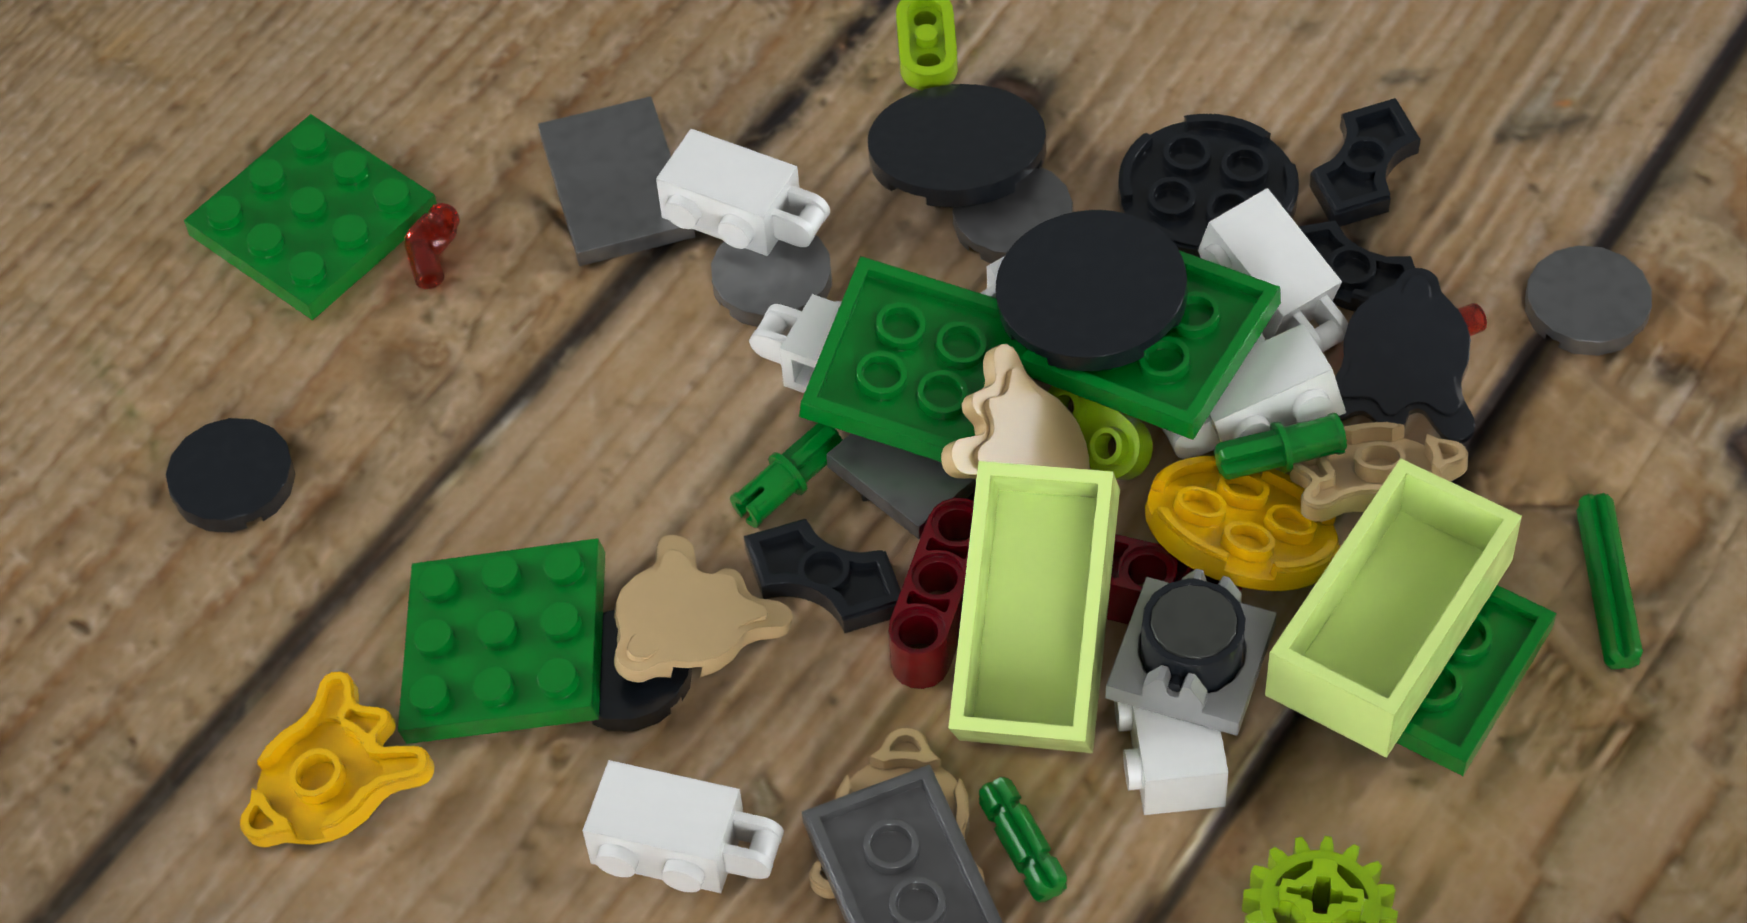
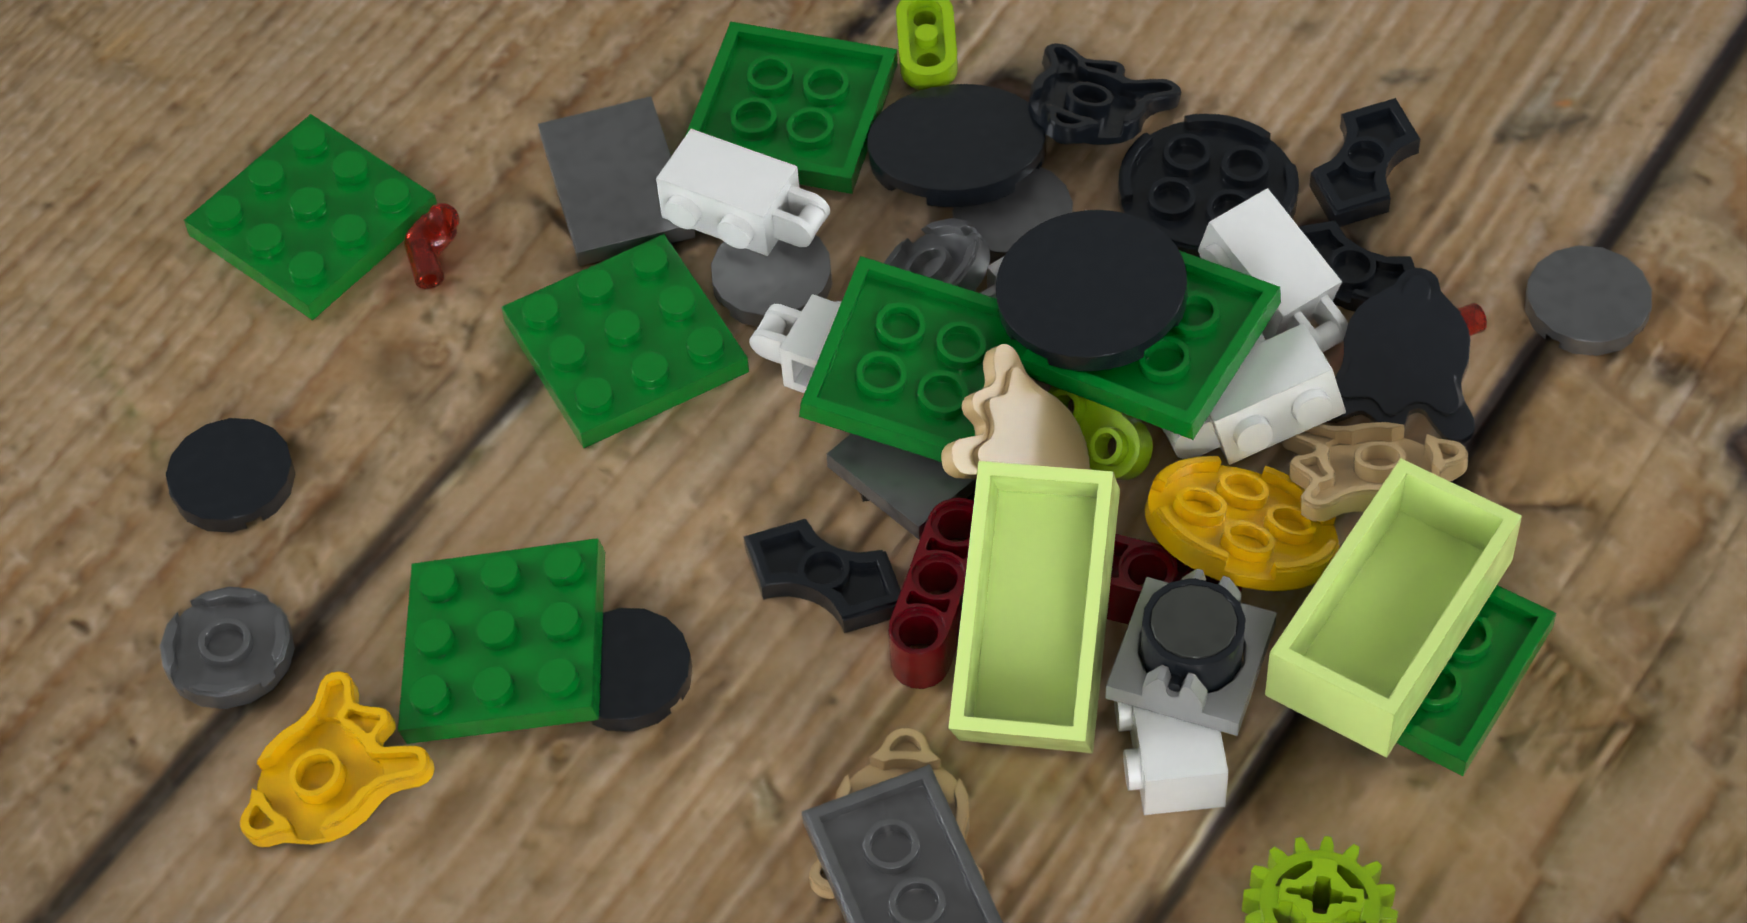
white brick [582,760,784,893] -> none
tan tile [614,535,793,683] -> none
green axle [730,423,843,528] -> none
green axle [979,777,1067,902] -> none
green axle [1214,413,1347,480] -> none
green axle [1576,493,1643,670] -> none
none -> flat silver tile [160,587,295,709]
none -> green plate [501,234,749,449]
none -> green plate [685,21,898,194]
none -> flat silver tile [884,218,990,291]
none -> black tile [1028,43,1182,145]

